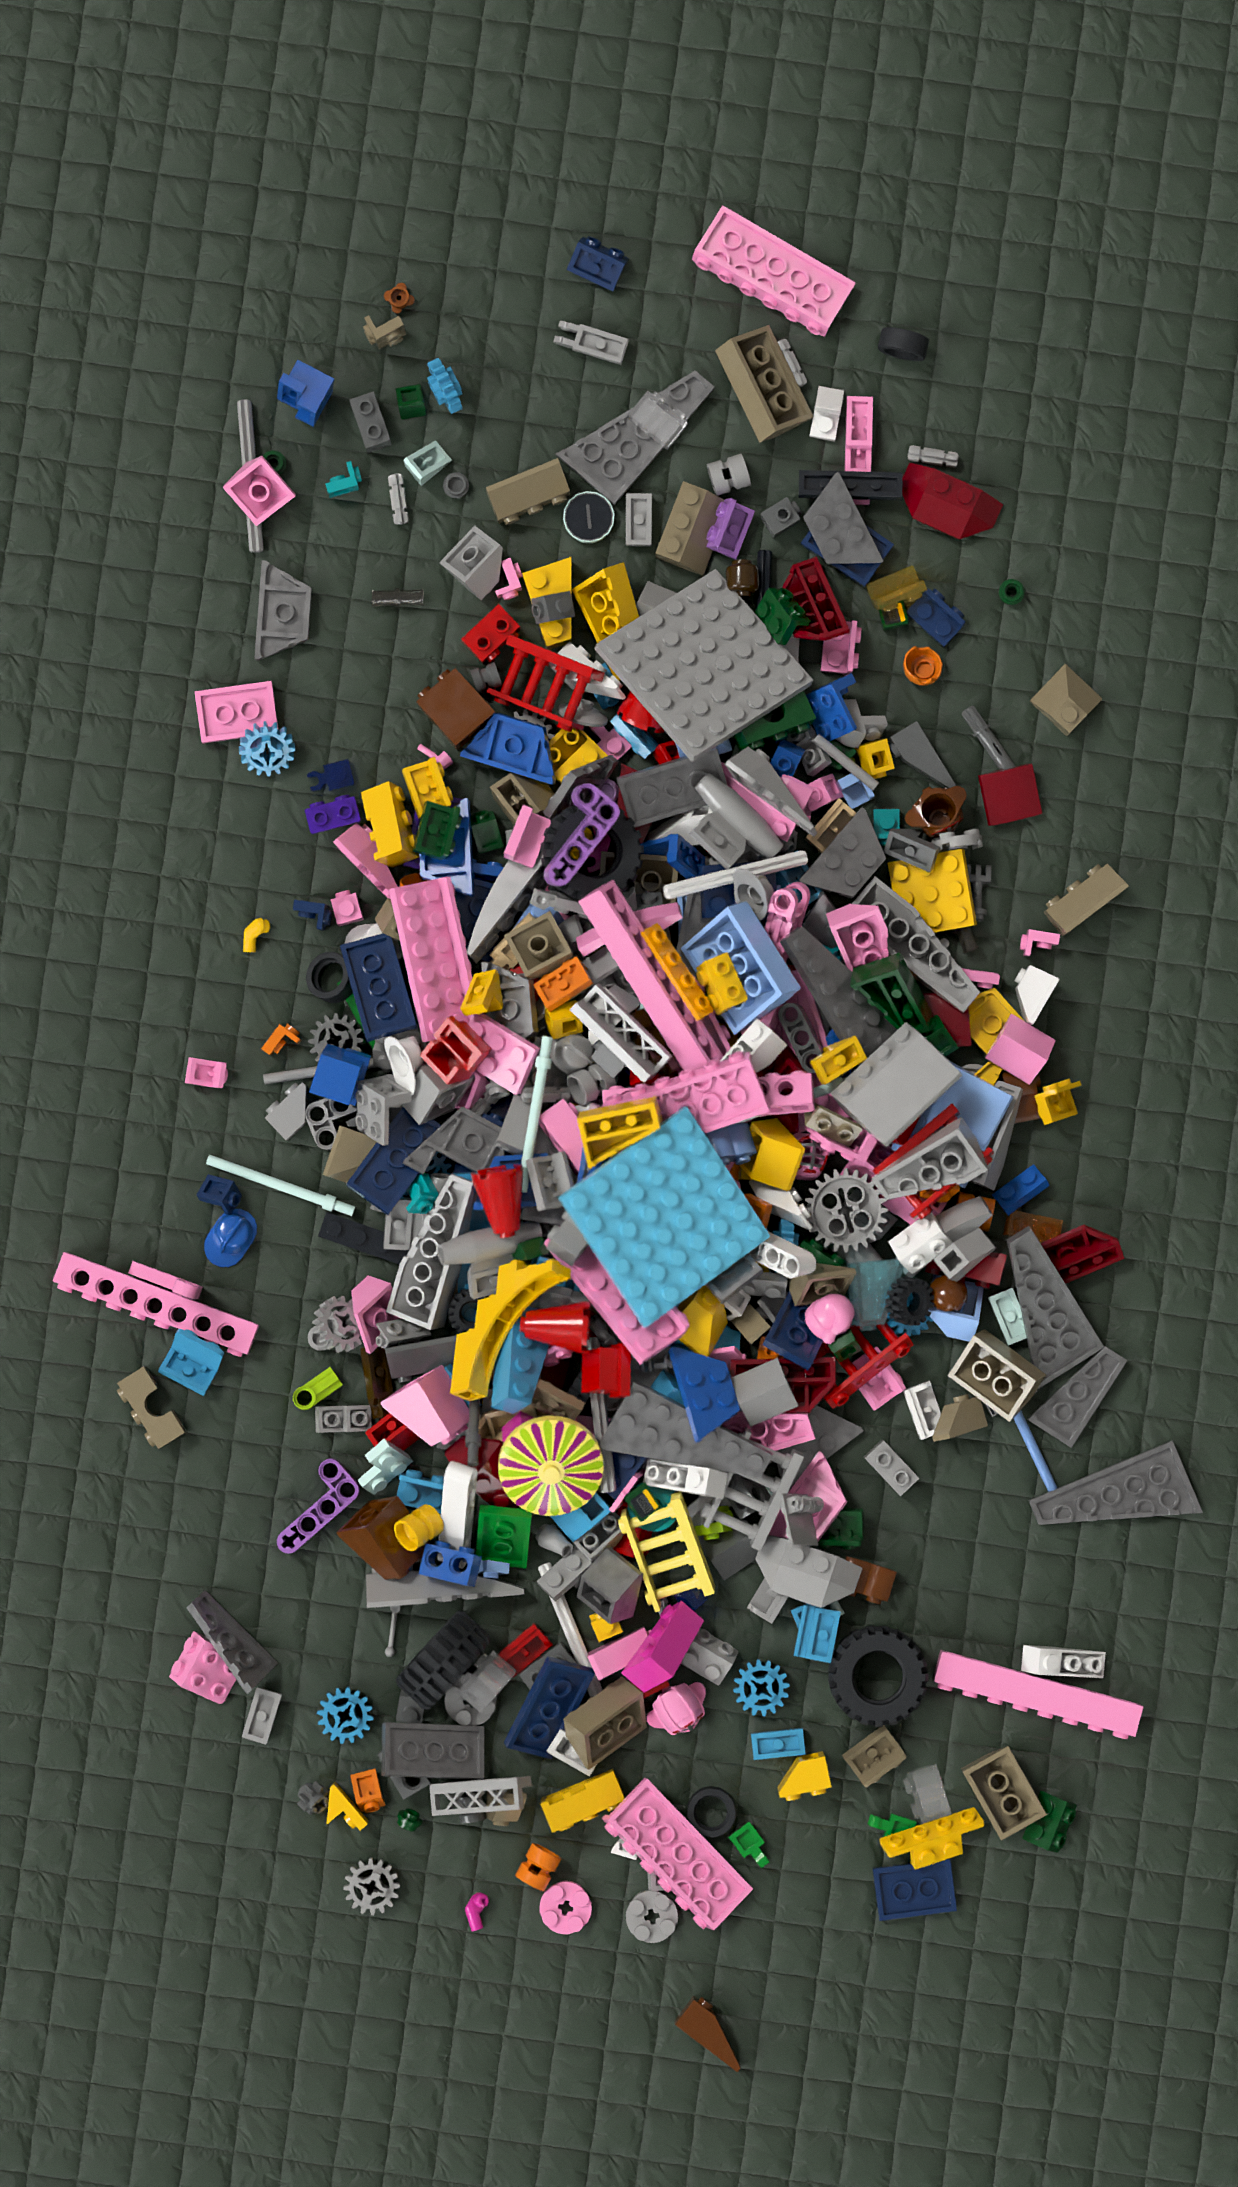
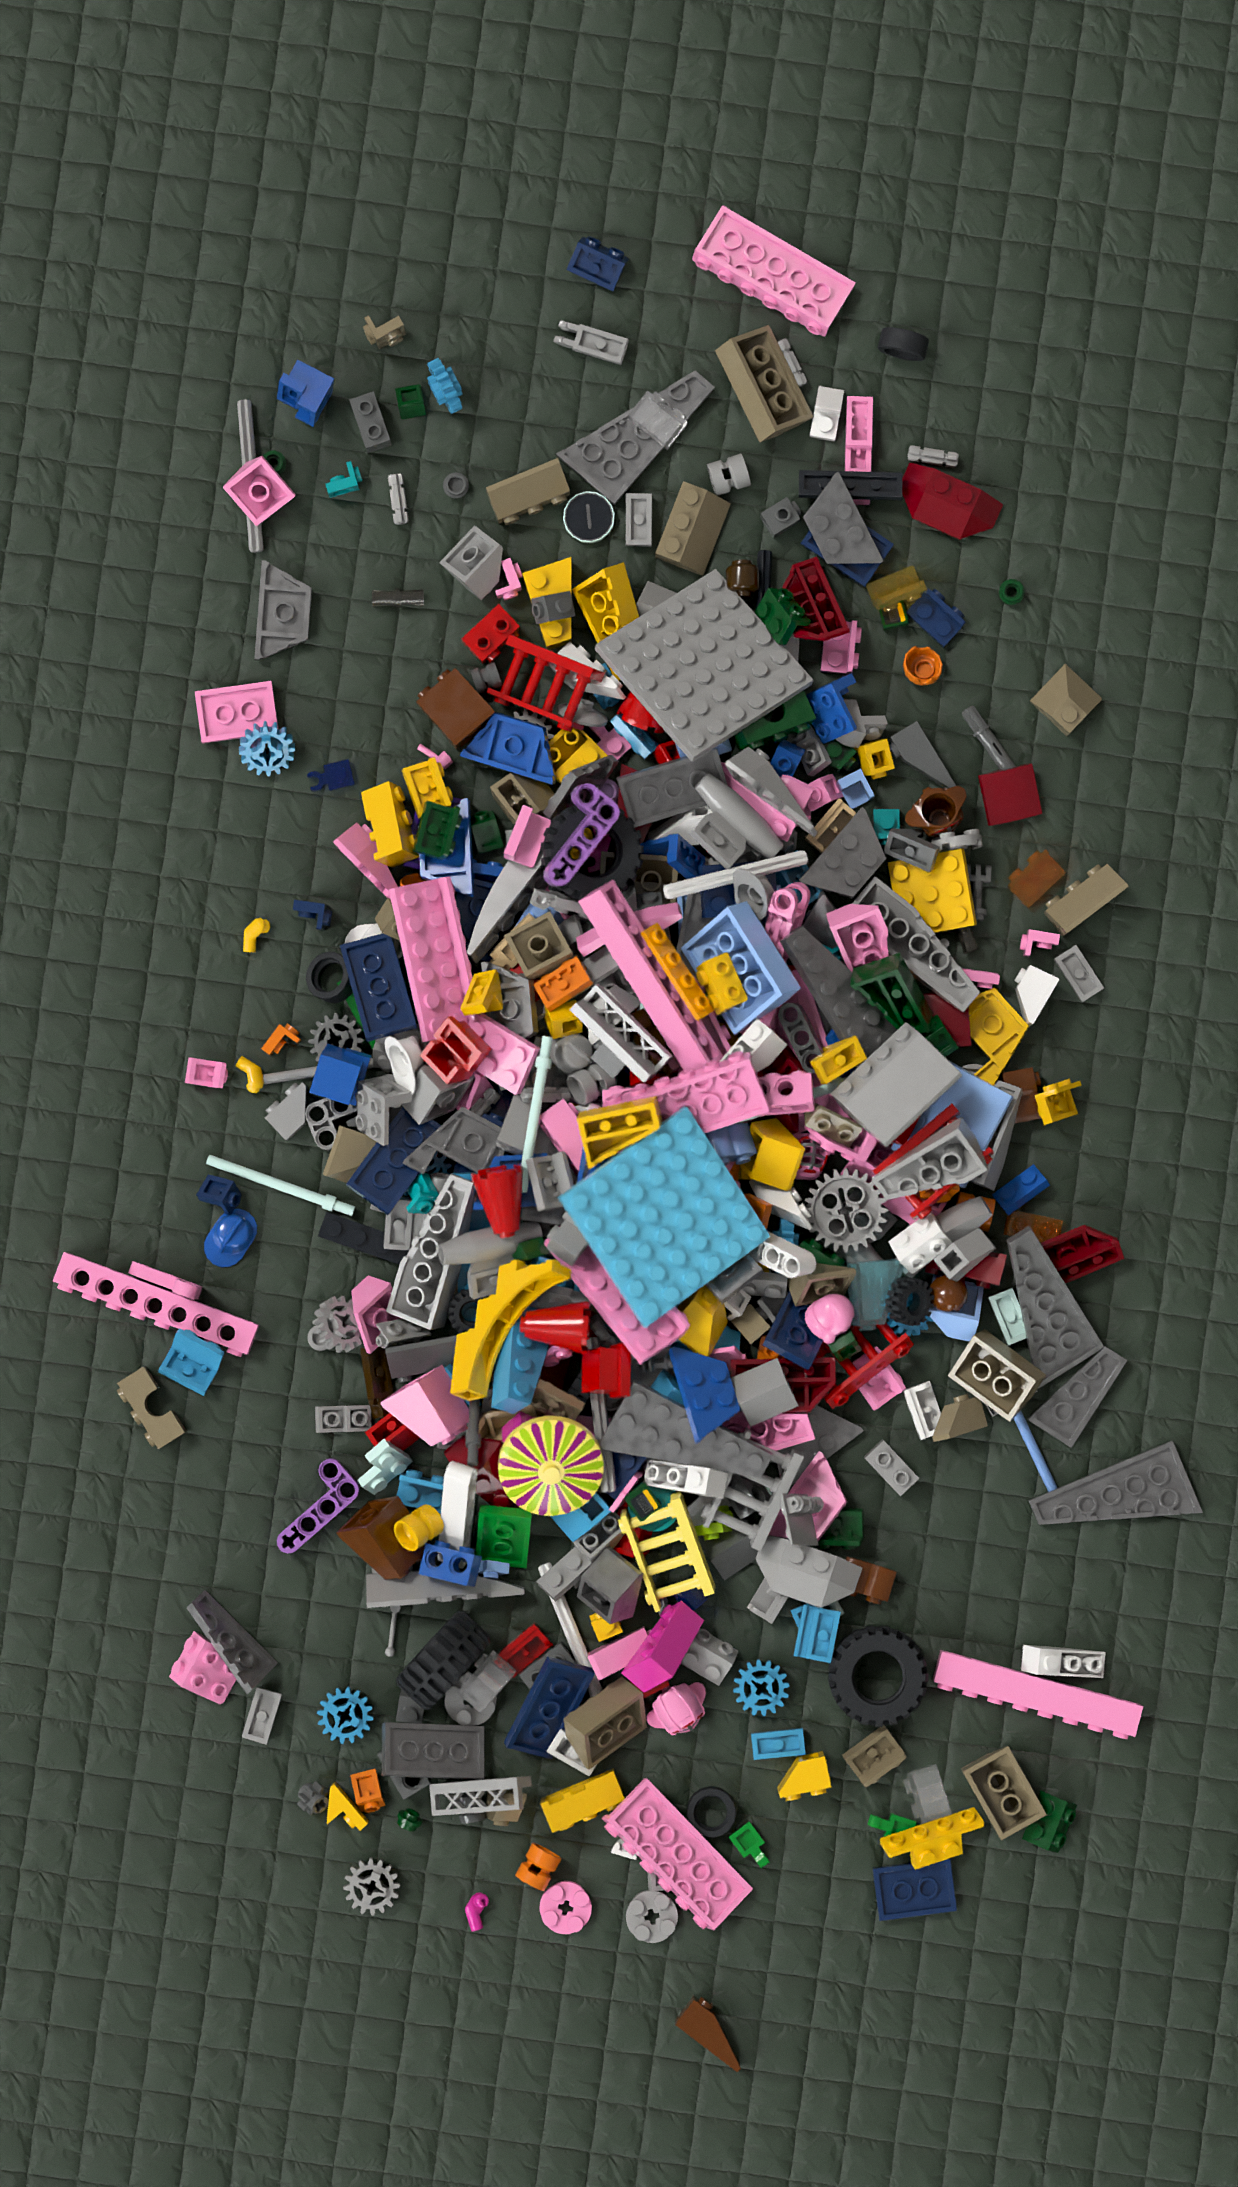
lime piece [293,1367,343,1410] -> none
dark purple bracket [304,795,361,834] -> none
bright pink brick [331,890,364,927] -> none
dark orange plate [384,283,414,314] -> none
light aqua slope [403,440,452,486] -> none
light grey plate [486,1080,510,1098] -> none
light grey cone [536,1524,573,1557] -> none
medium lavender bracket [706,498,755,559] -> none
light grey bar [813,734,879,791] -> none
bright pink slope [985,1014,1056,1085] -> none
none -> yellow arm [235,1056,264,1093]
none -> clear orange bracket [1007,849,1066,908]
none -> light grey plate [1054,945,1104,1002]

